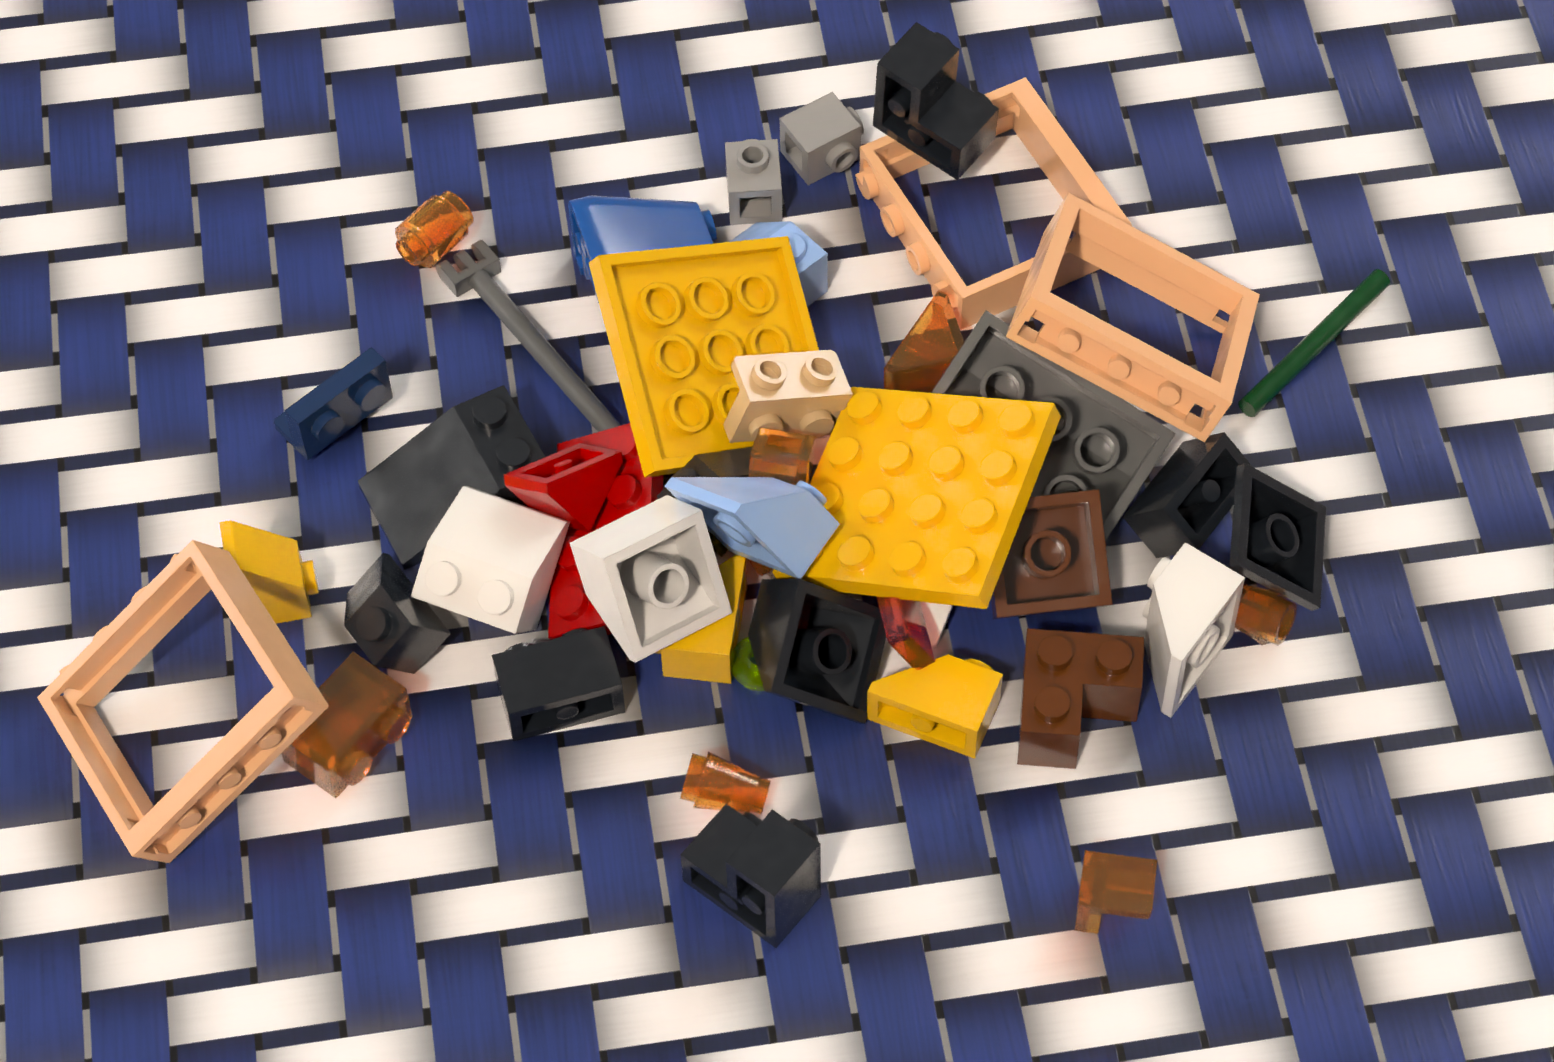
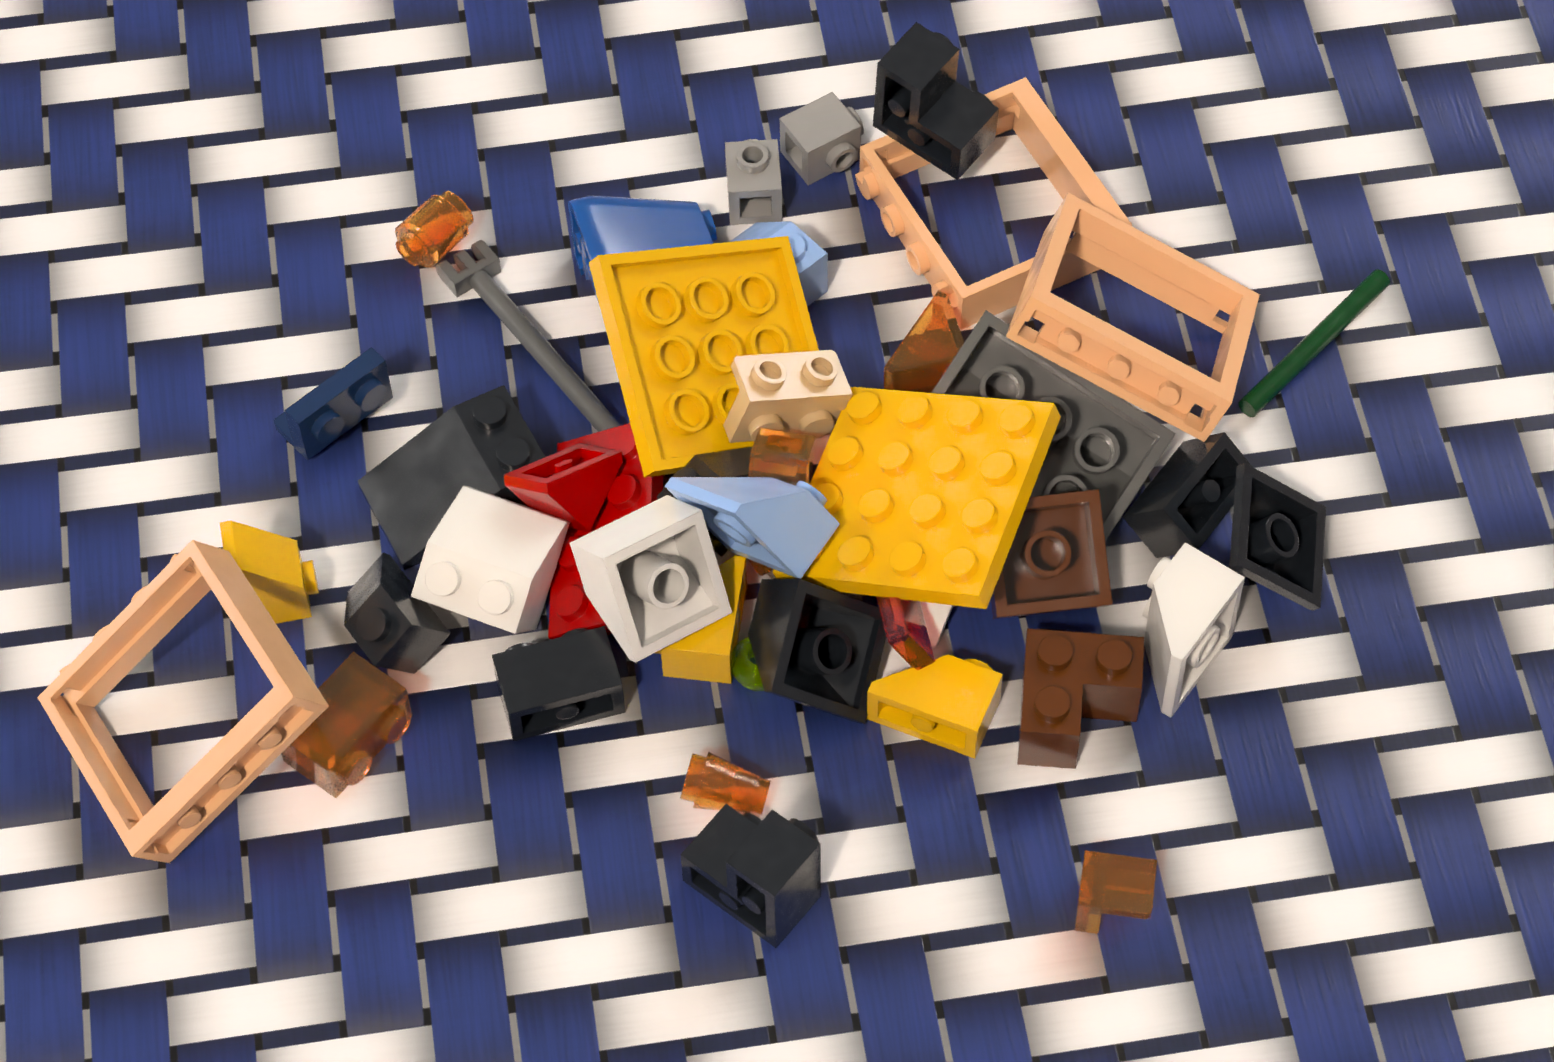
clear orange cone [1235,584,1297,646] -> none

